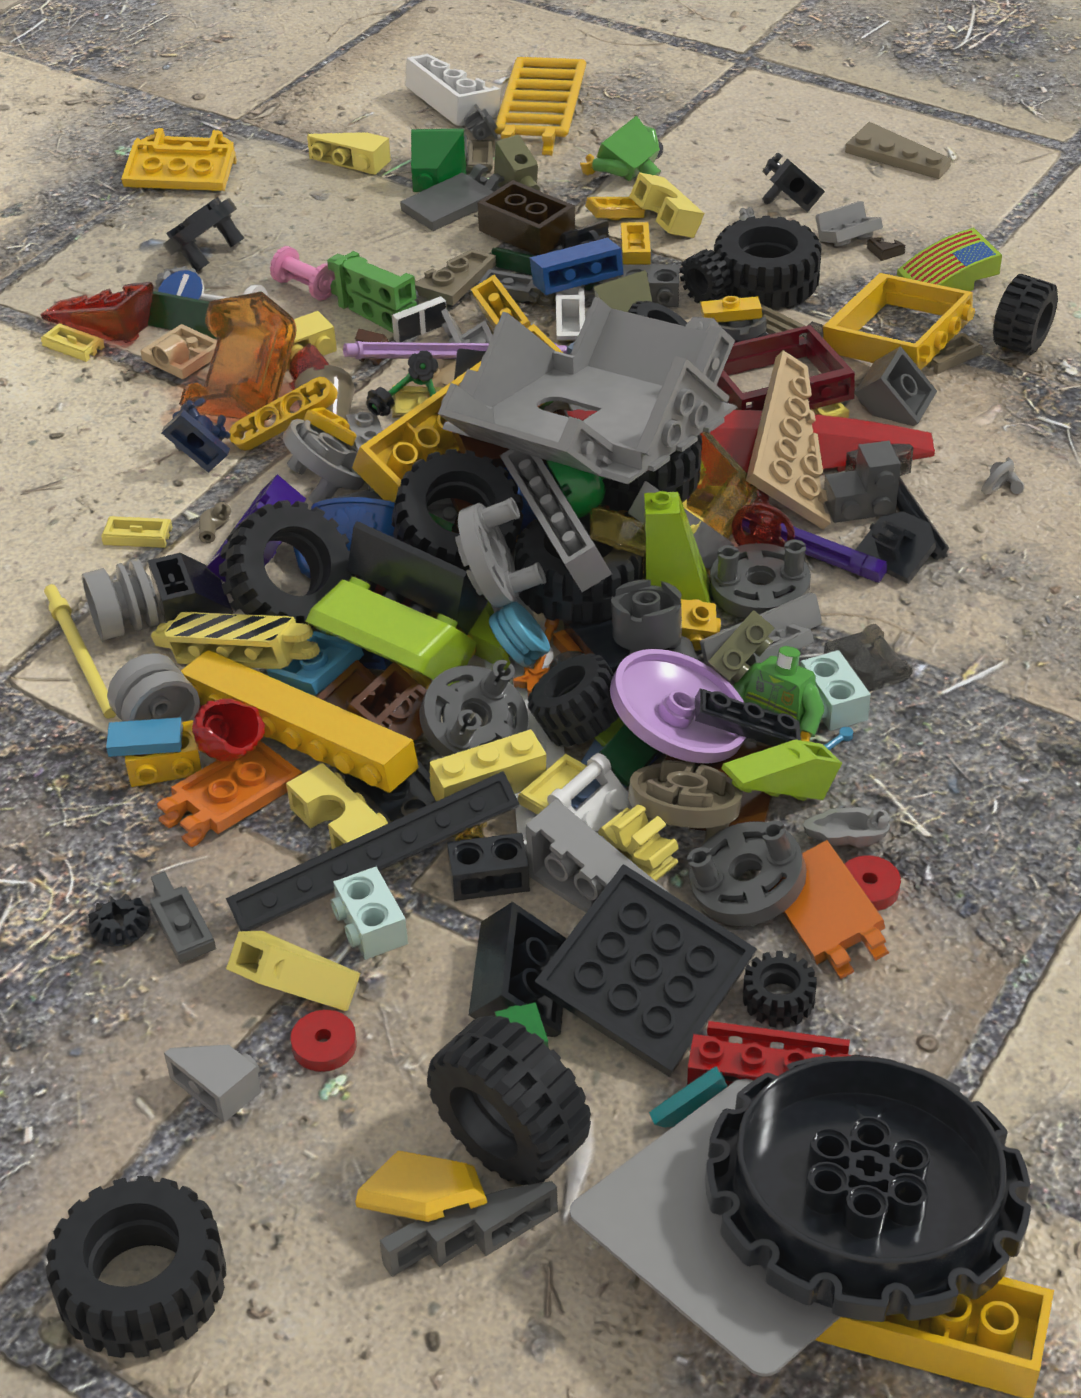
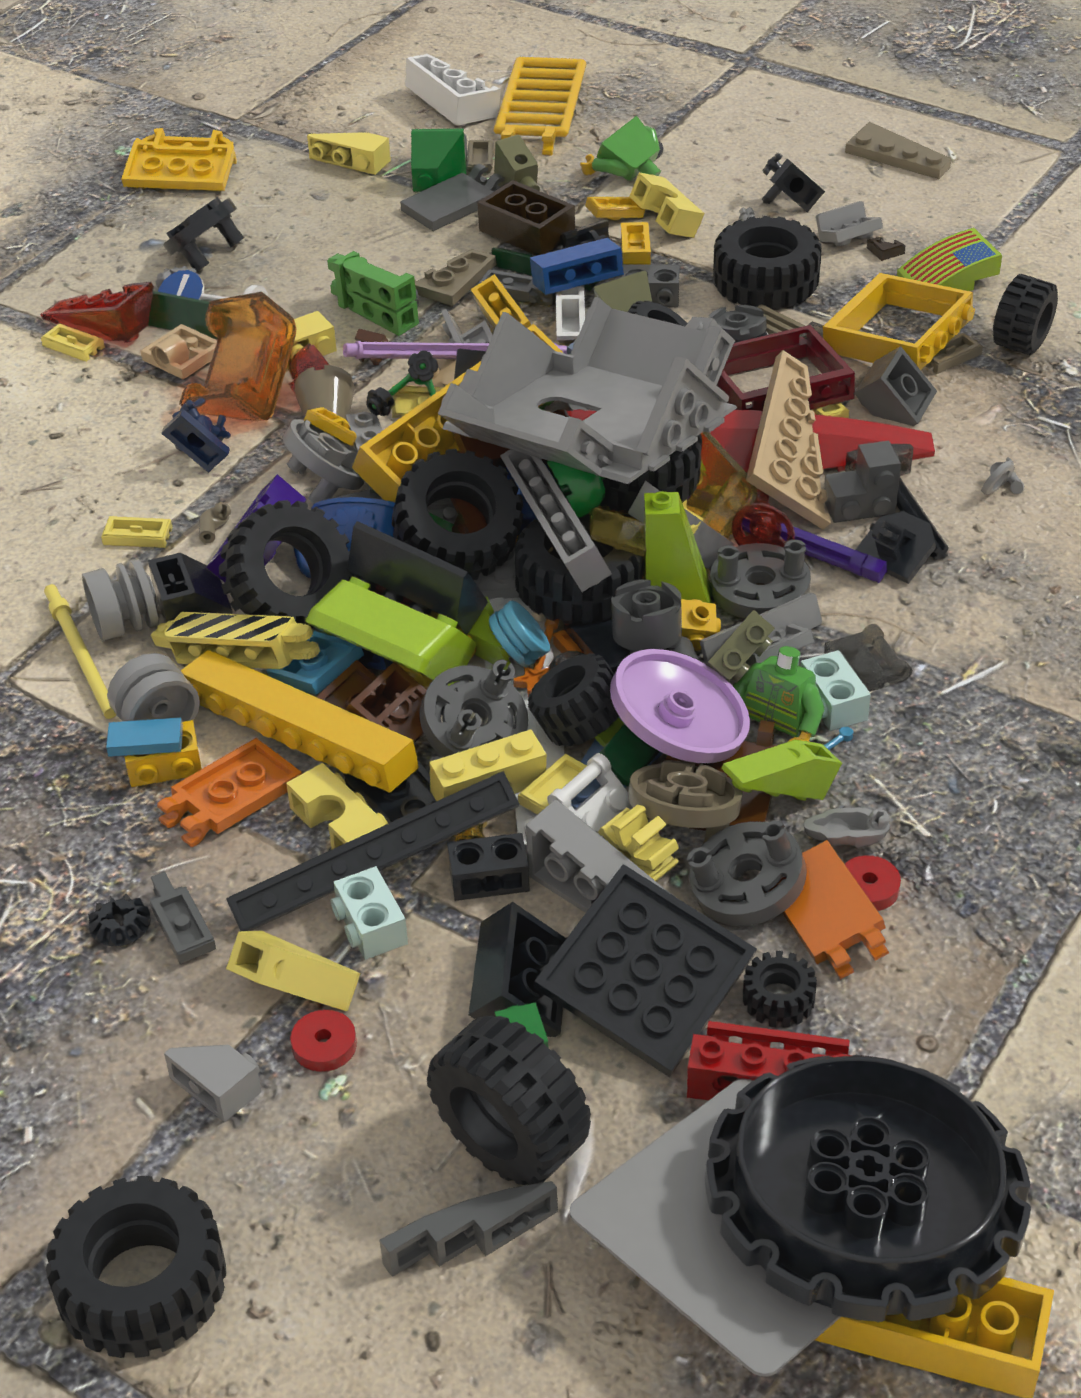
red hair [192,698,265,761] -> none
yellow beam [229,377,338,451] -> none
bright pink hose [270,246,335,301] -> none
yellow tile [355,1150,487,1222] -> none
black tile [392,296,447,342] -> none
light grey piece [455,497,546,608] -> none
dark grey hinge [465,104,498,140] -> none
teal tile [649,1066,727,1128] -> none
black tyre [680,249,732,304] -> none
black tile [695,688,801,747] -> none
yellow plate [701,296,762,323] -> none

